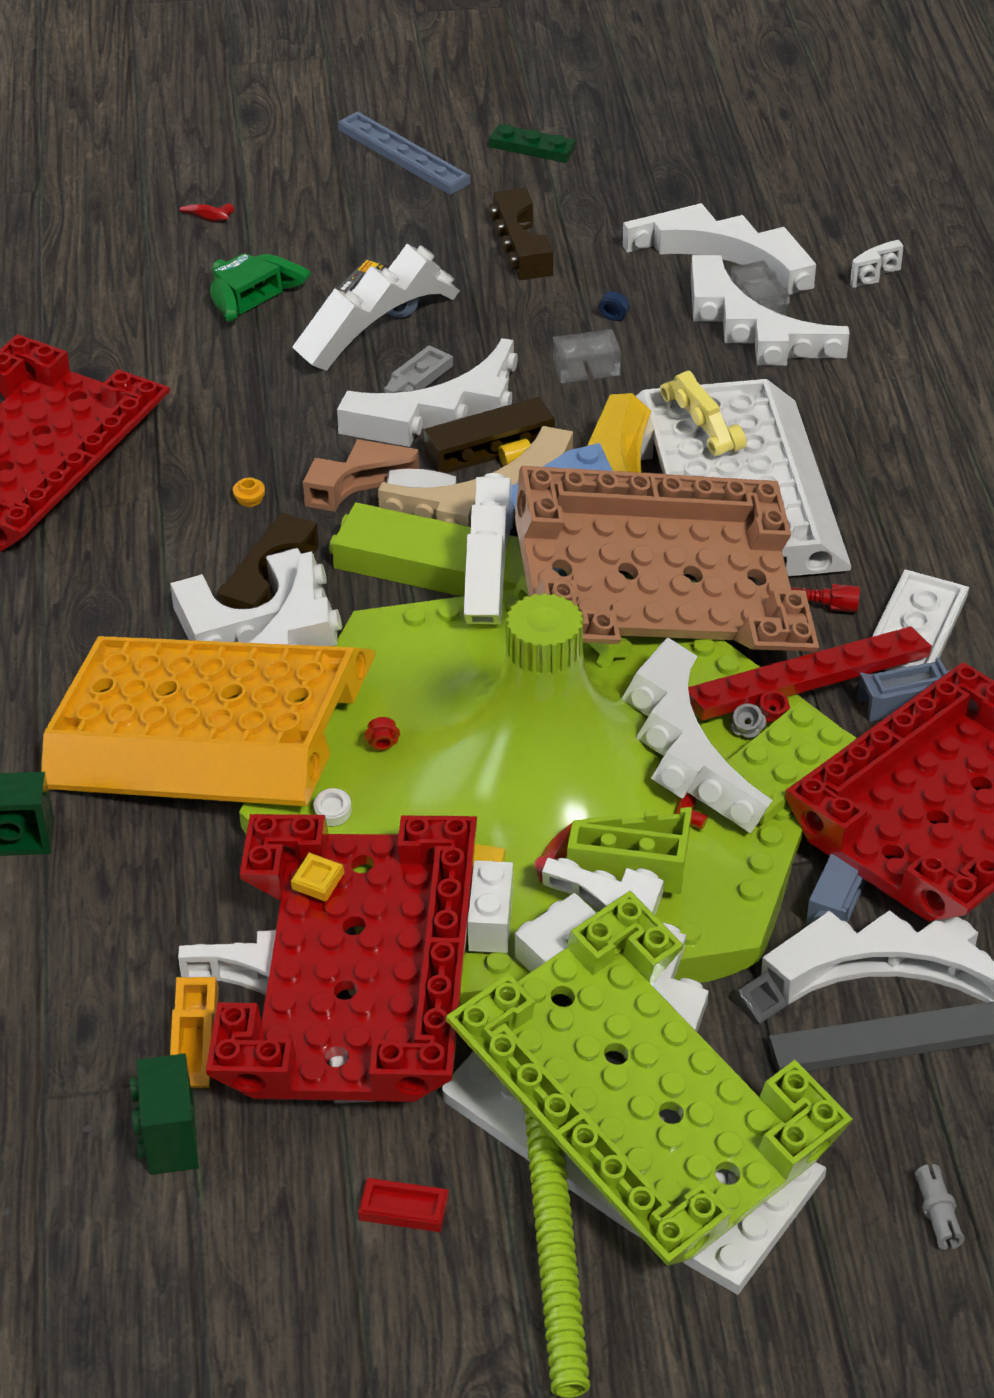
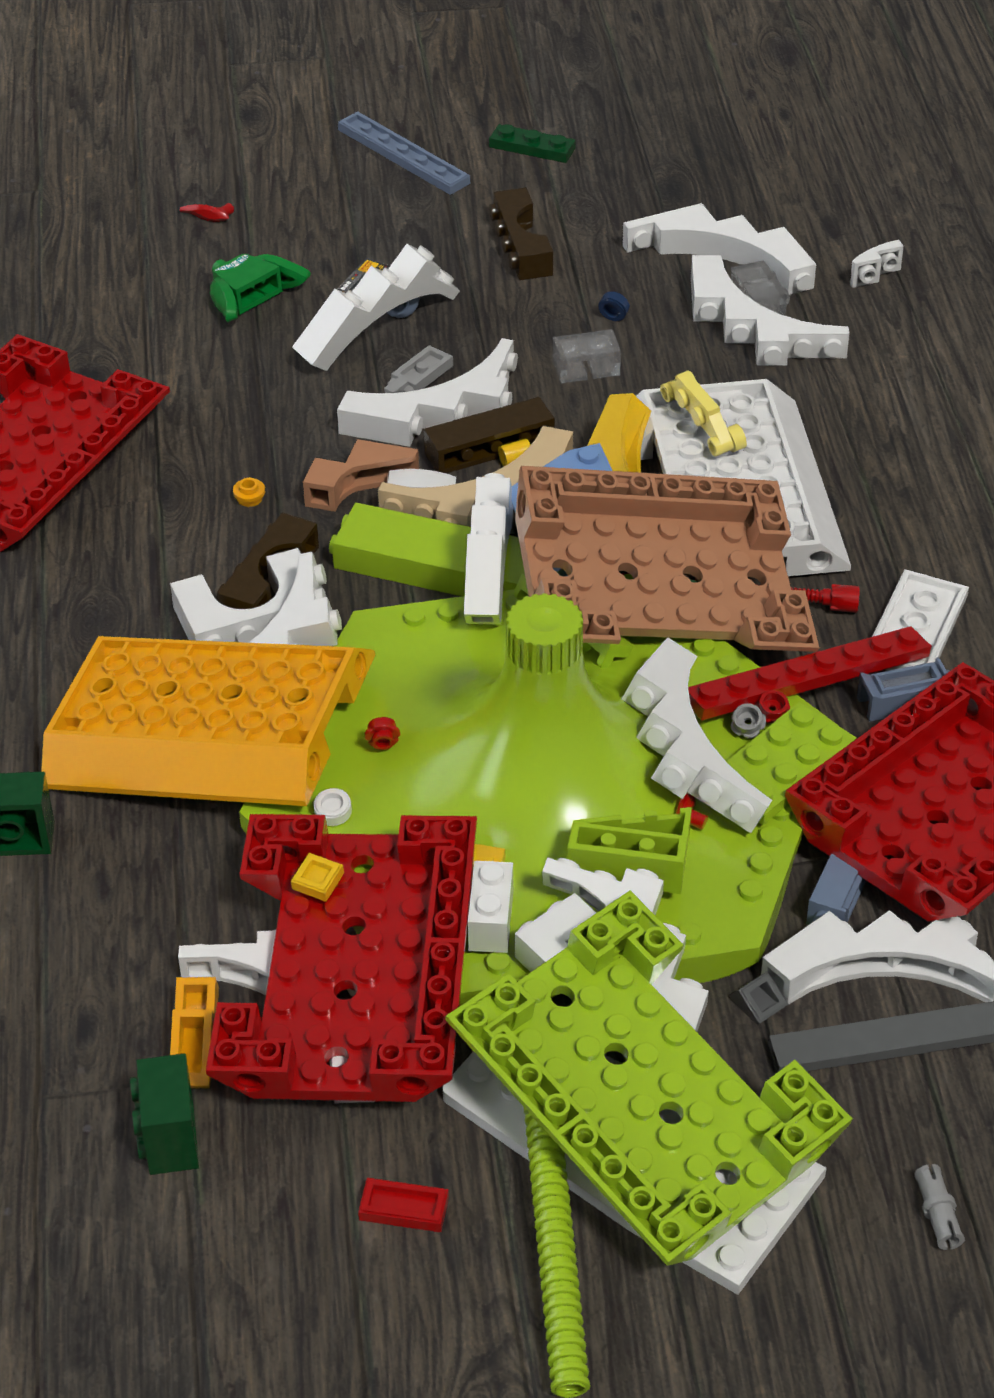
red bar [534,823,572,883] -> none

